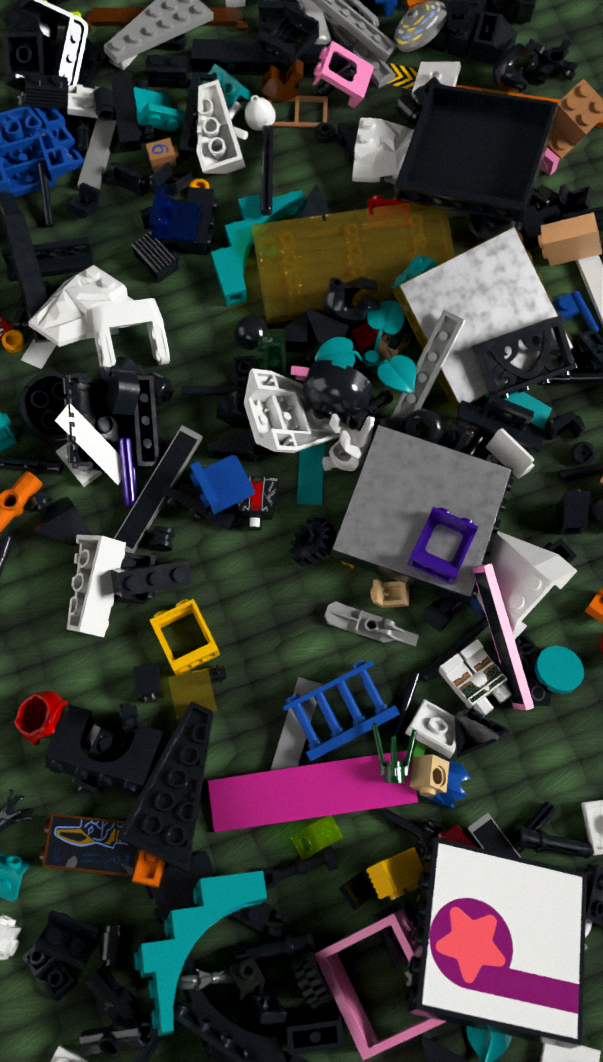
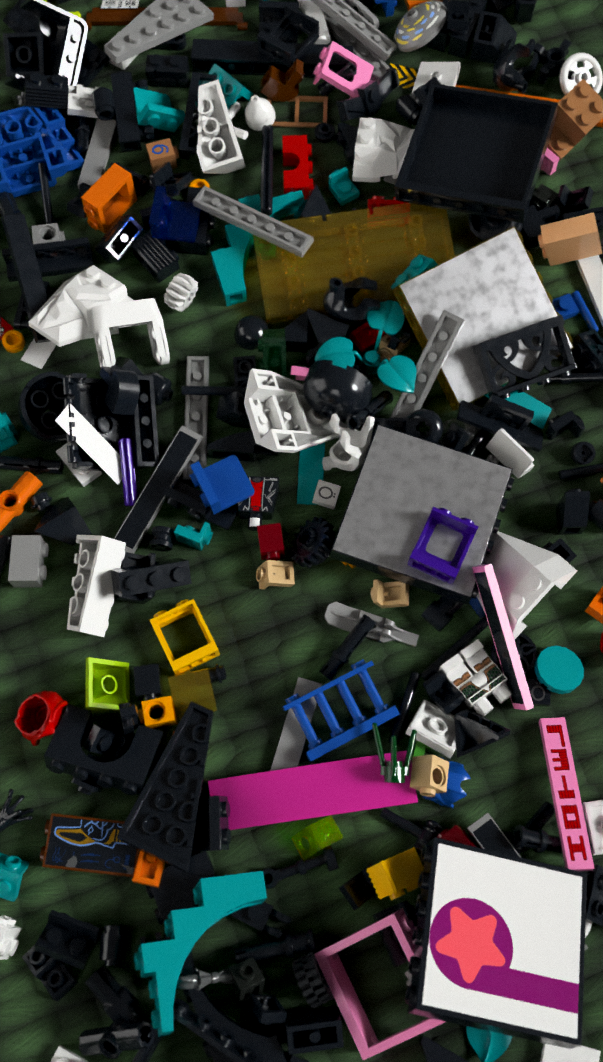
none -> light grey brick [8,535,49,588]
none -> light grey brick [32,223,66,255]
none -> orange window [81,163,137,234]
none -> lime slope [86,657,130,714]
none -> black brick [94,214,144,263]
none -> white sticker [101,0,139,9]
none -> light orange brick [138,695,178,729]
none -> white gear [164,272,198,312]
none -> teal bracket [174,522,213,551]
none -> light grey tile [183,356,210,482]
none -> light grey tile [192,186,314,258]
none -> black bracket [192,796,231,852]
none -> tan bracket [256,560,295,589]
none -> dark red brick [257,523,285,561]
none -> red arch [282,135,313,200]
none -> white tile [312,480,341,509]
none -> black pin [319,614,377,681]
none -> teal bracket [328,167,360,206]
none -> black plate [336,68,400,122]
none -> black bracket [423,670,466,715]
none -> bright pink tile [539,717,594,871]
none -> white plate [559,52,603,95]

